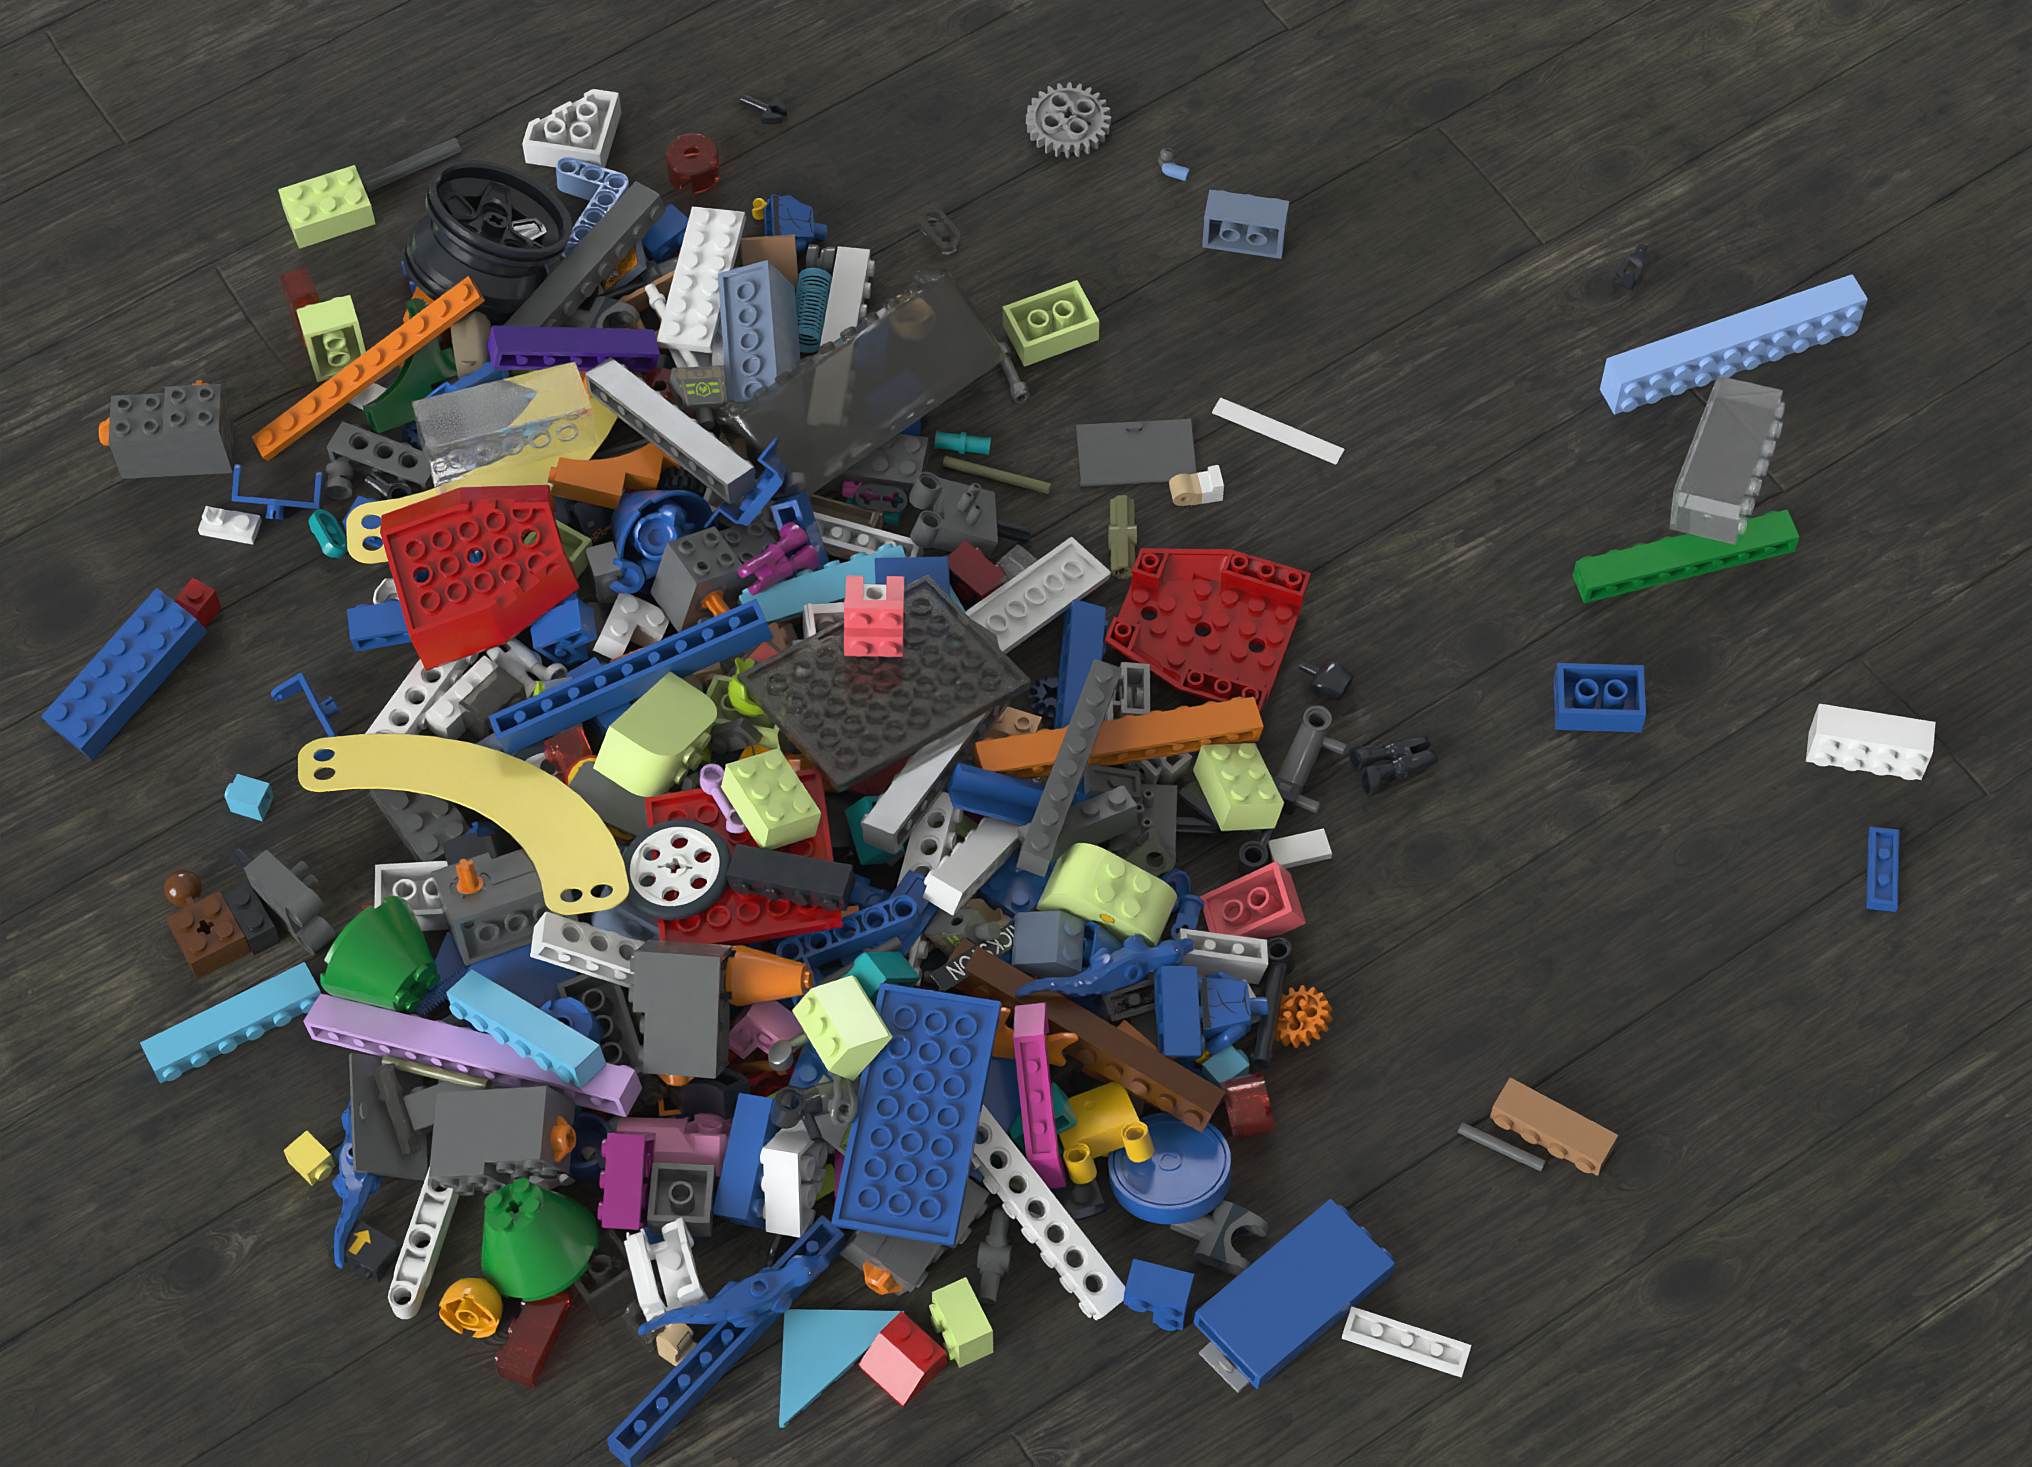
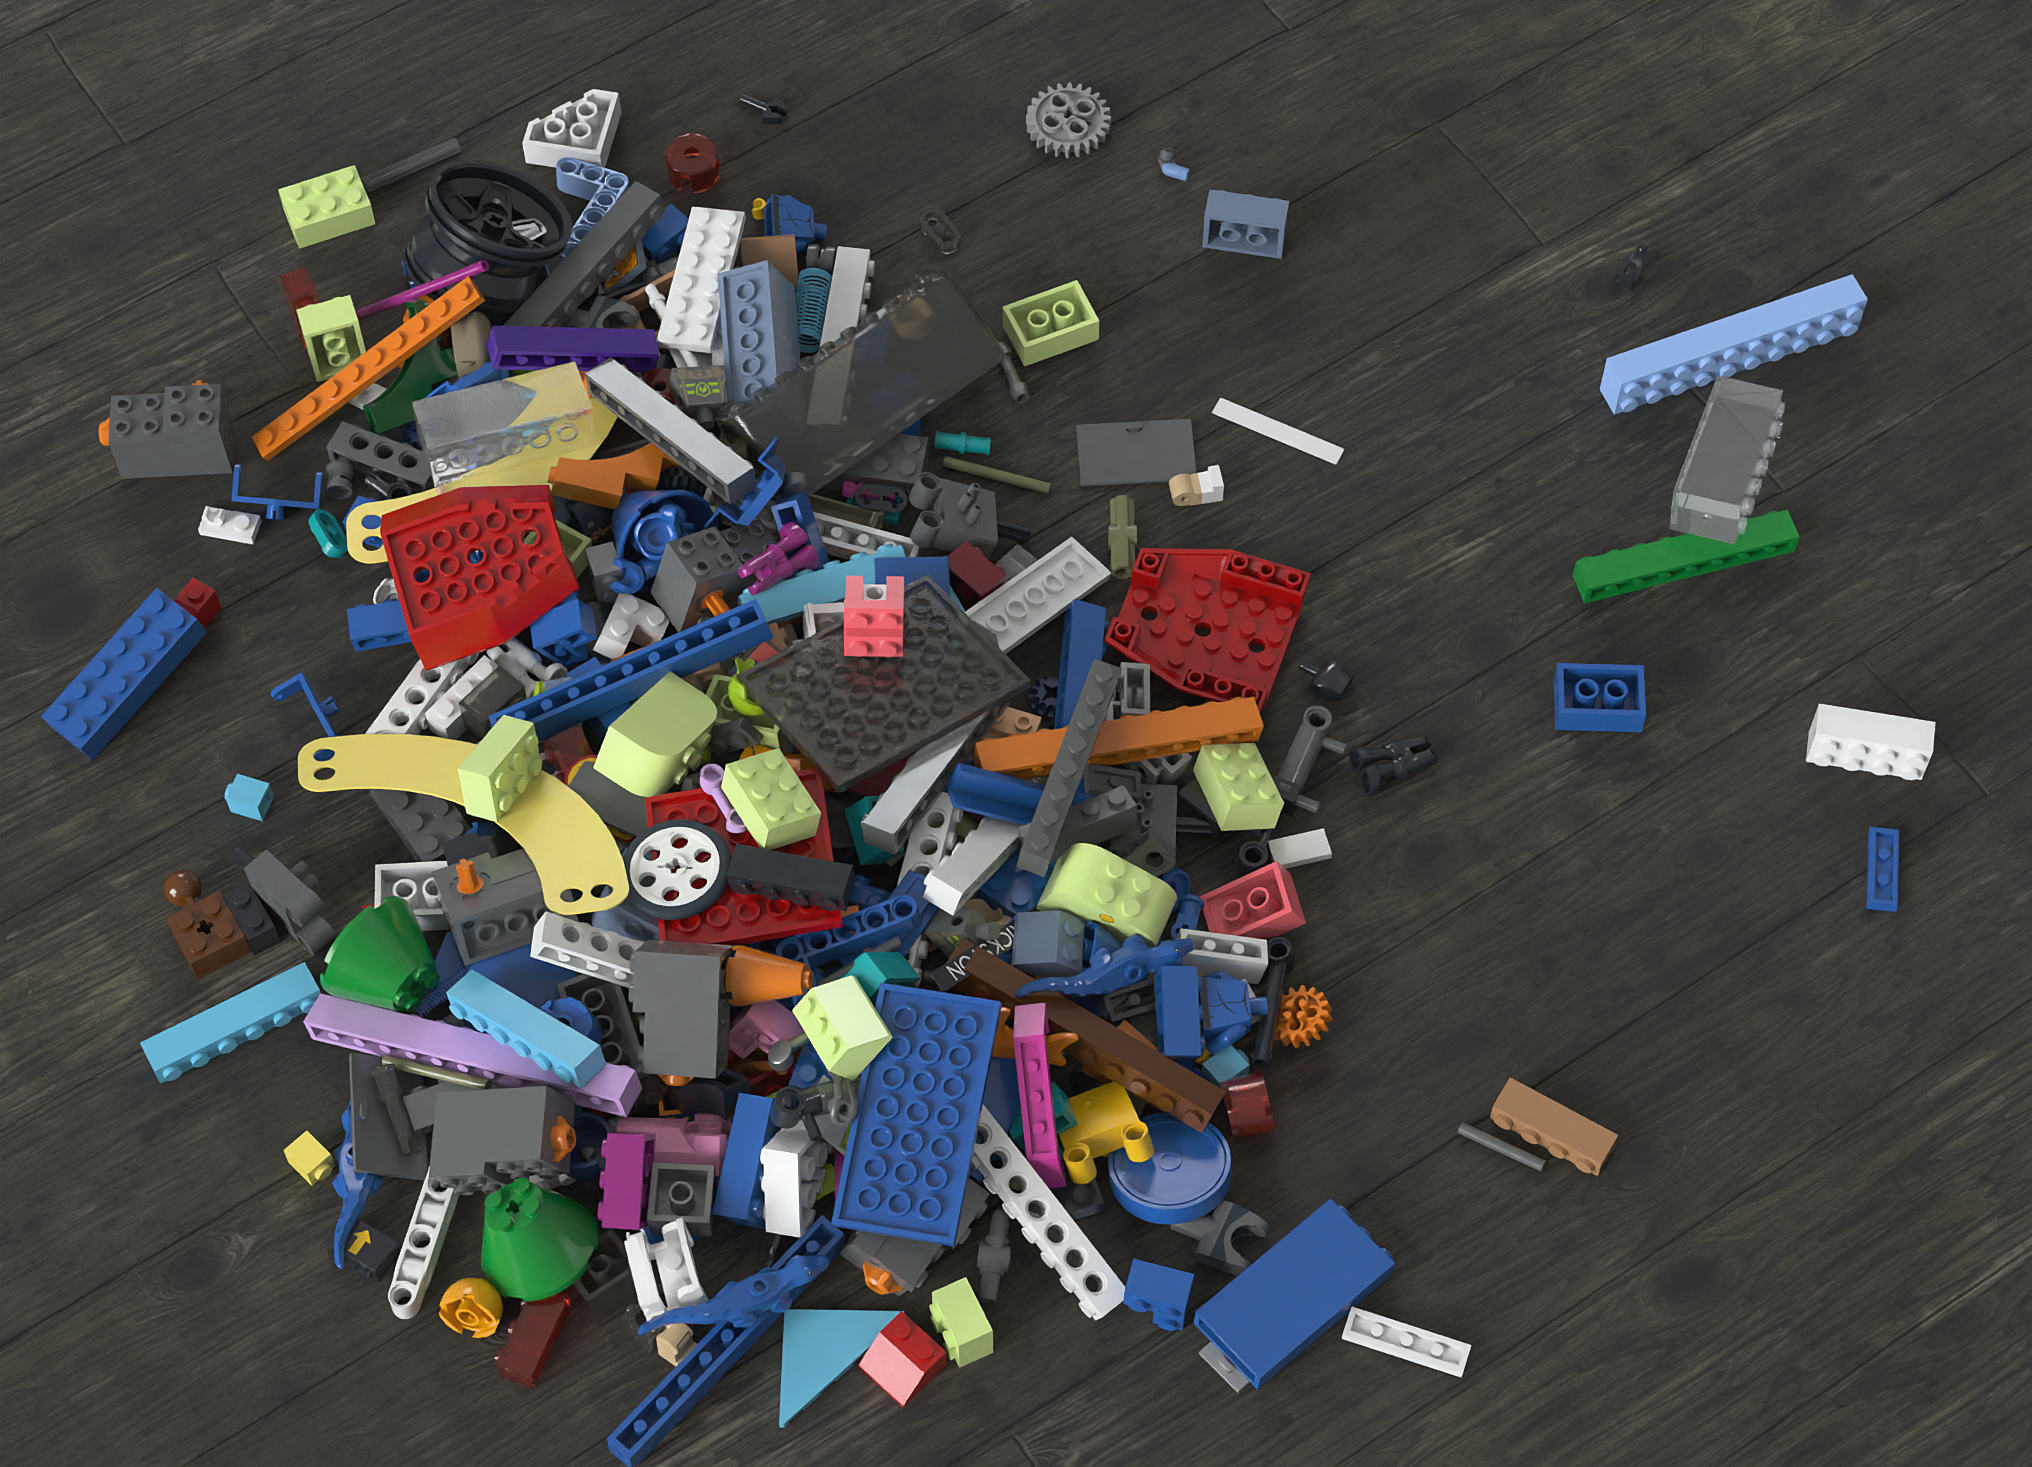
none -> magenta piece [355,260,489,321]
none -> yellowish green brick [458,715,542,822]

